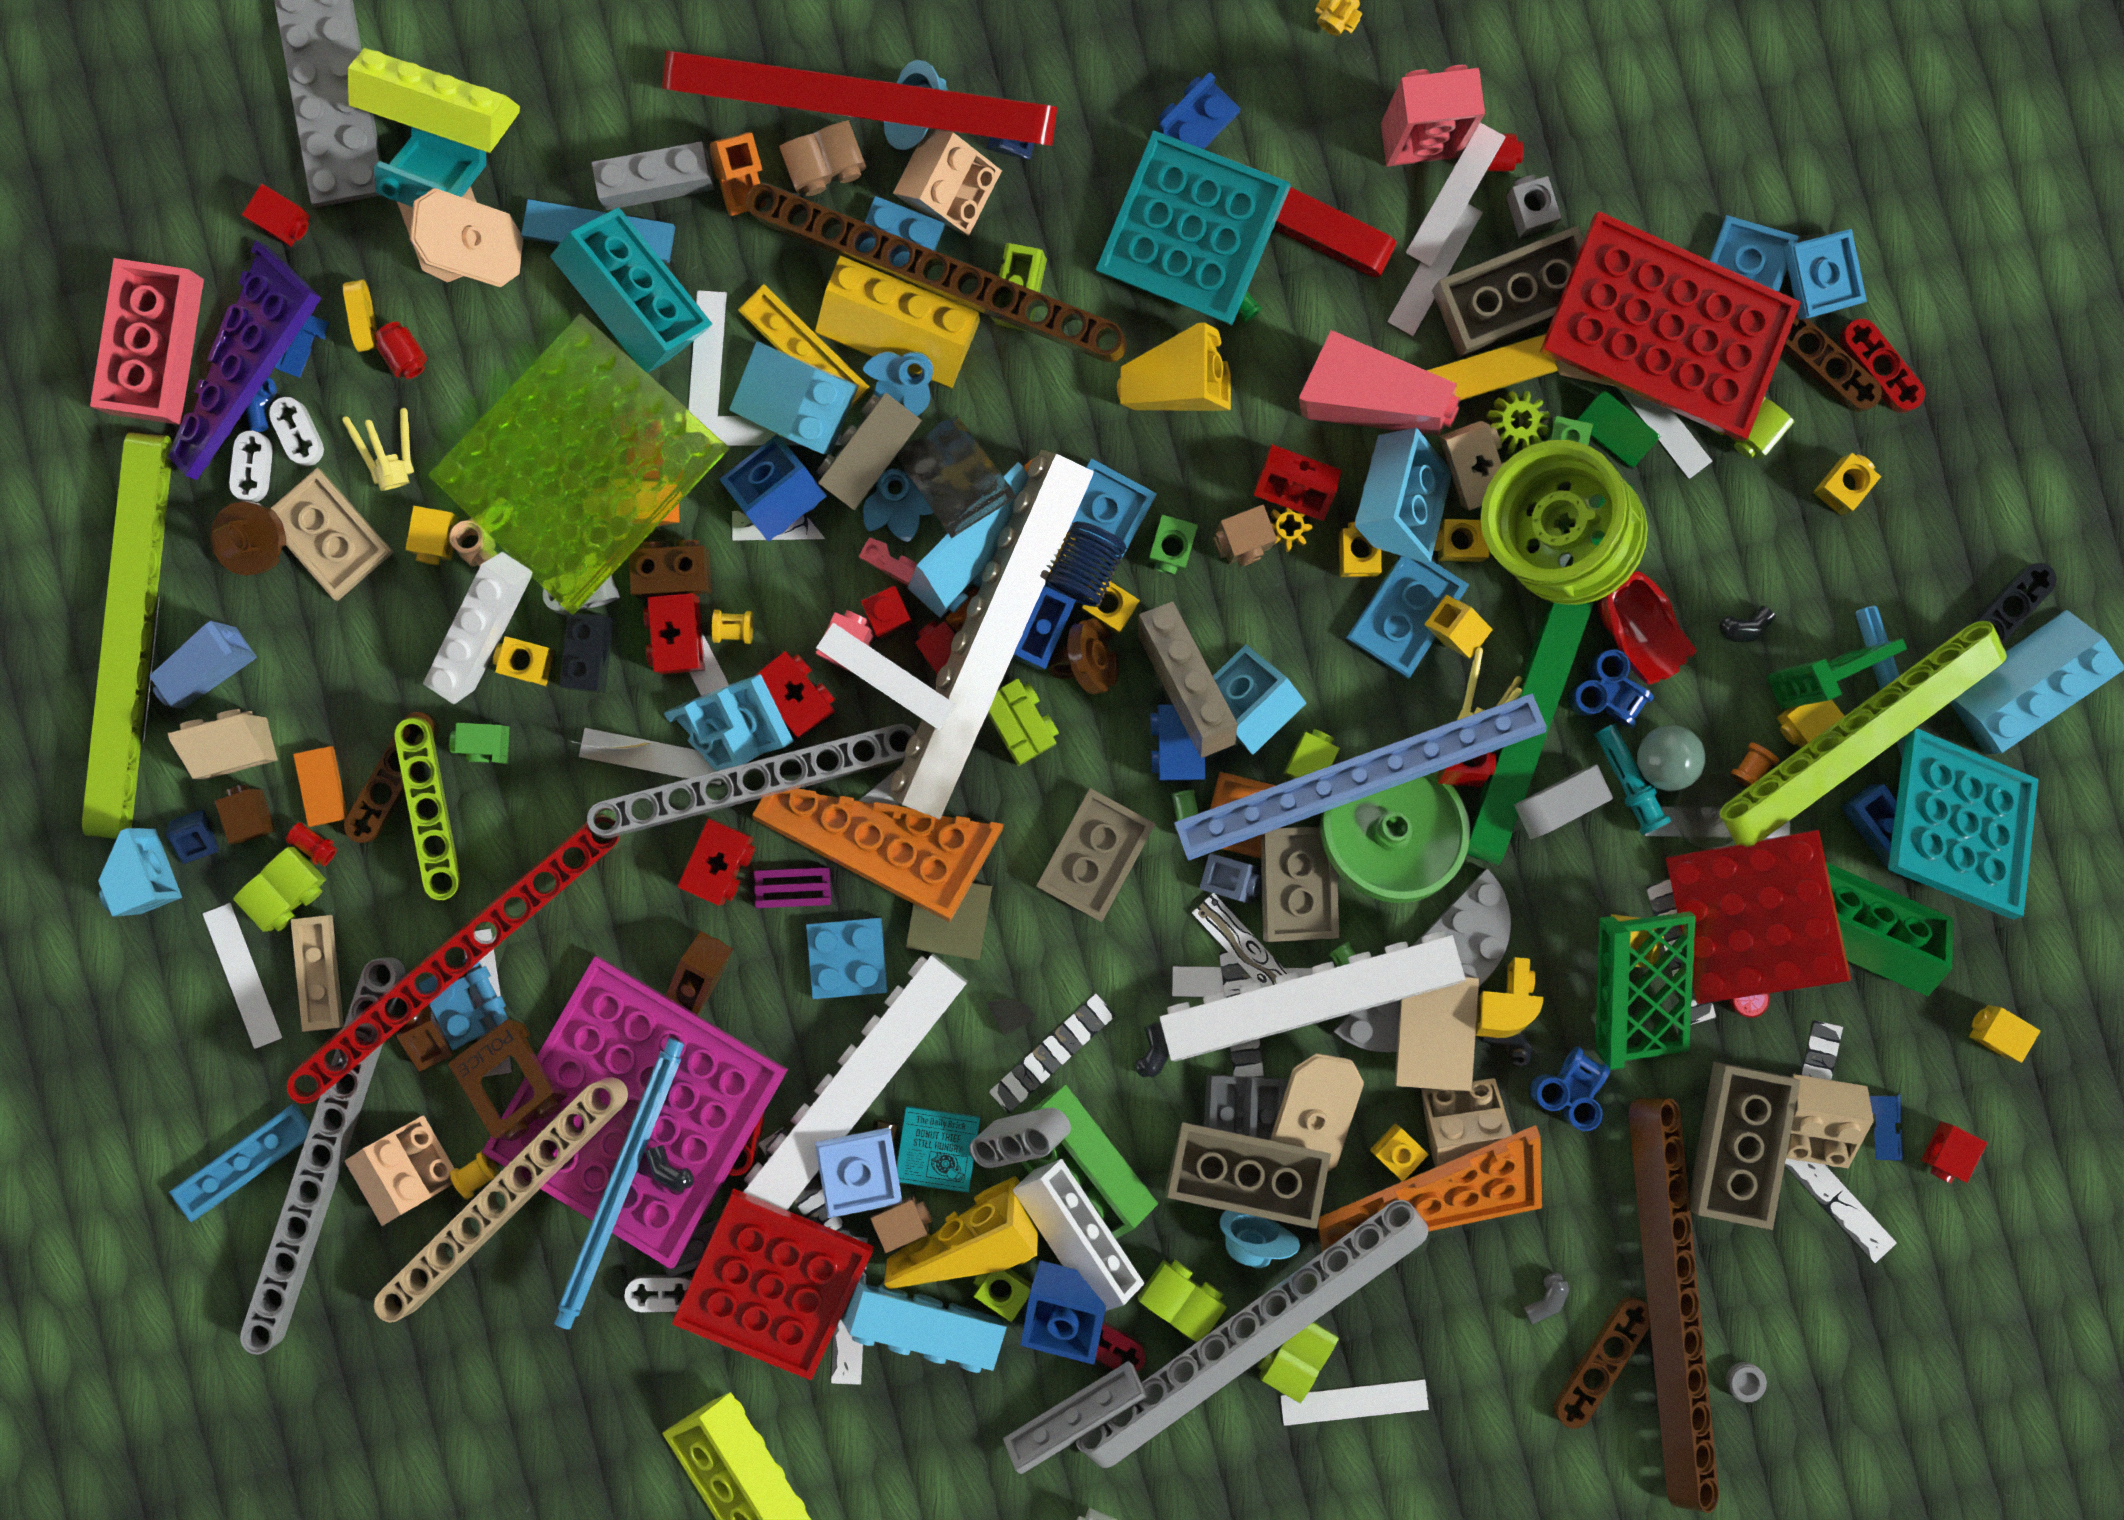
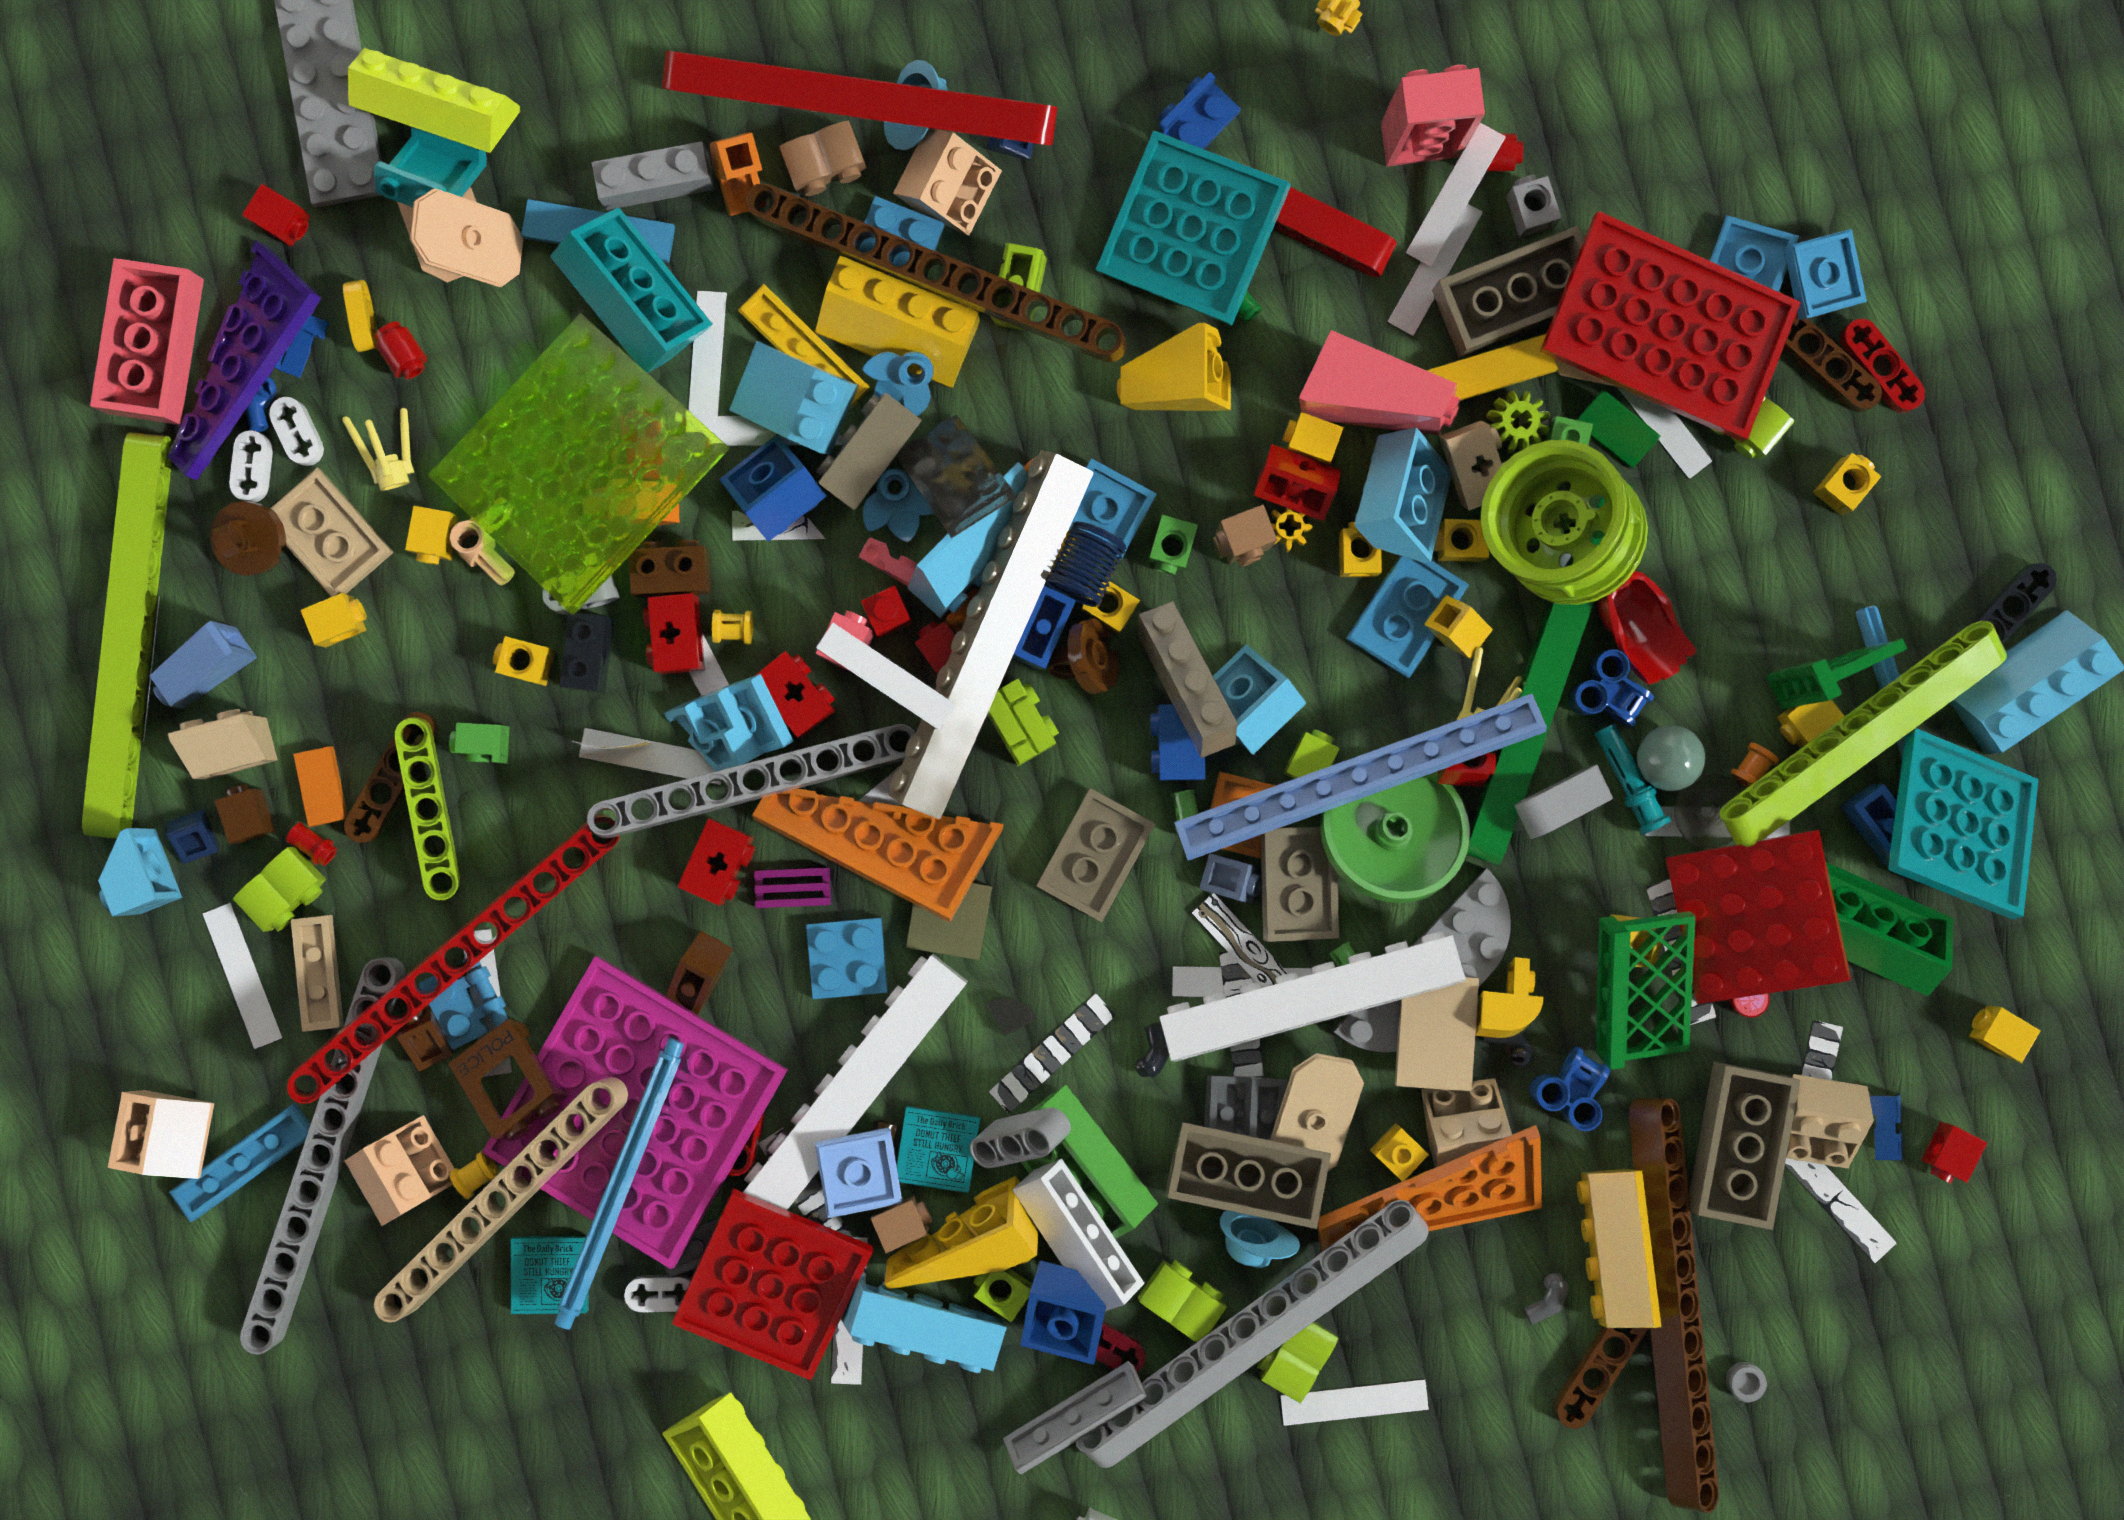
white brick [423,552,534,704] -> none
black arm [645,1145,694,1193] -> none
black arm [1719,605,1776,642] -> none
none -> slope [108,1090,214,1178]
none -> yellow brick [300,593,367,648]
none -> teal tile [511,1236,589,1314]
none -> yellow brick [1282,412,1344,465]
none -> yellow slope [1577,1169,1661,1328]

